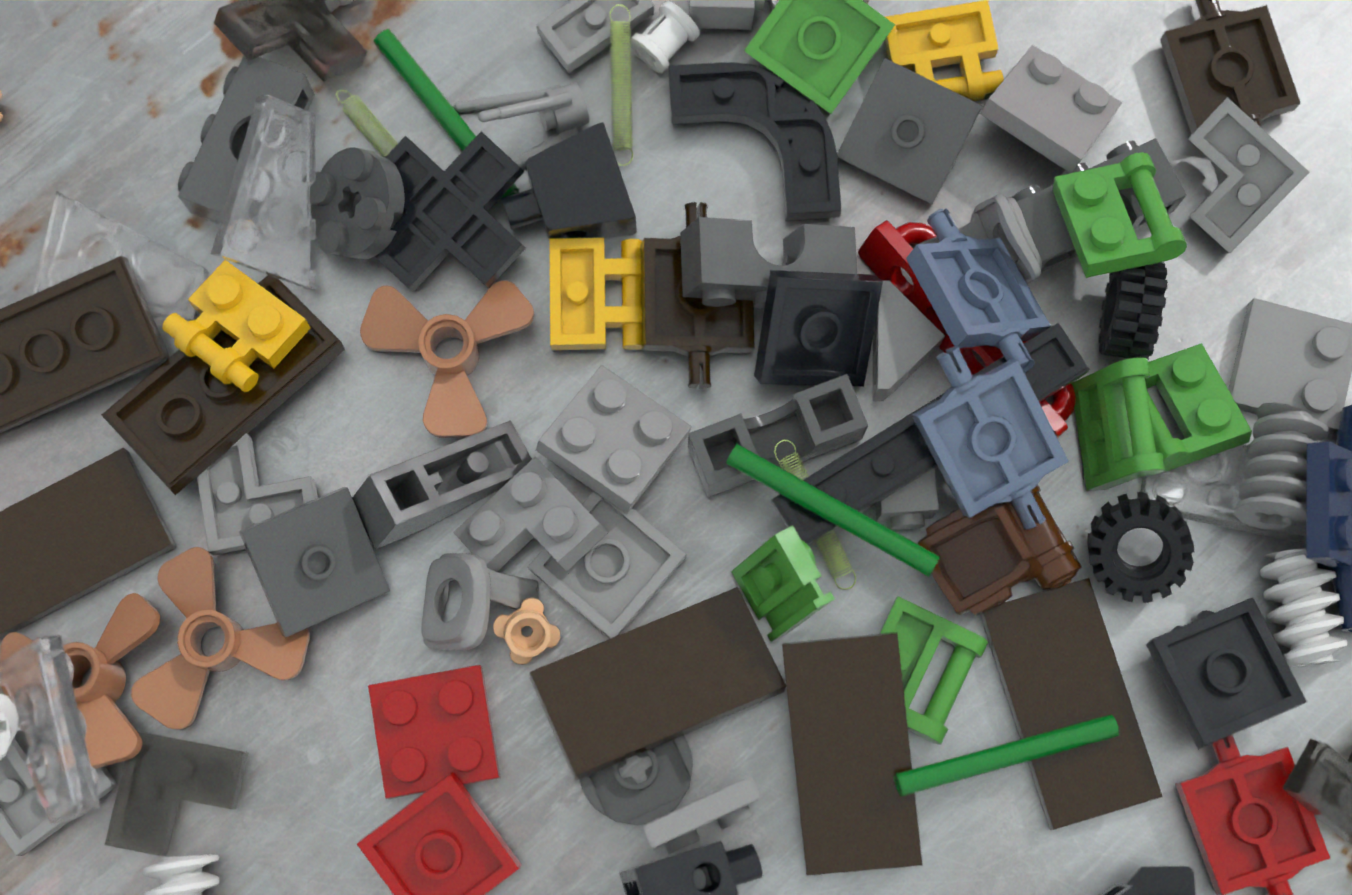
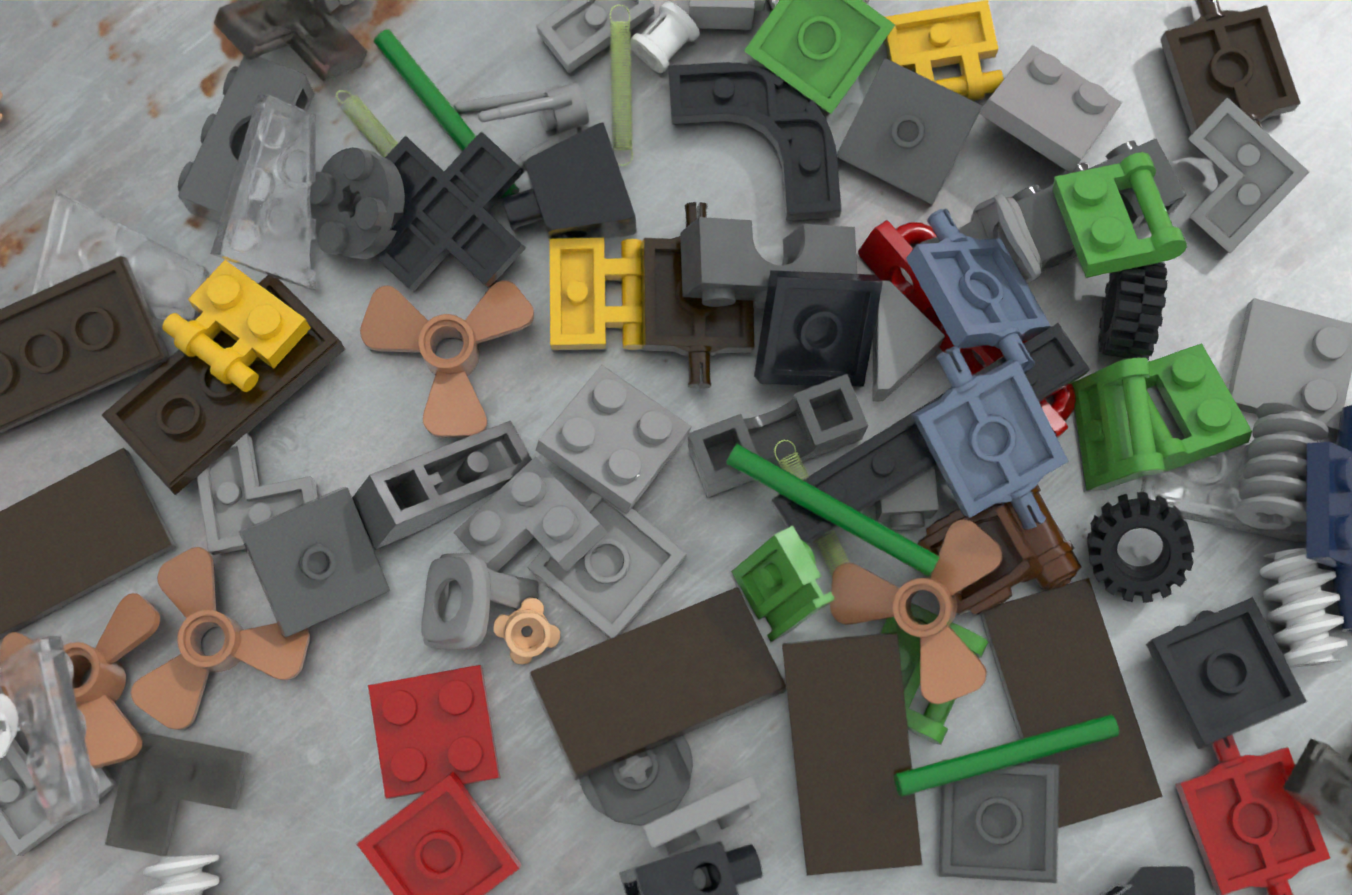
none -> nougat piece [830,520,1003,704]
none -> dark grey plate [939,759,1060,883]

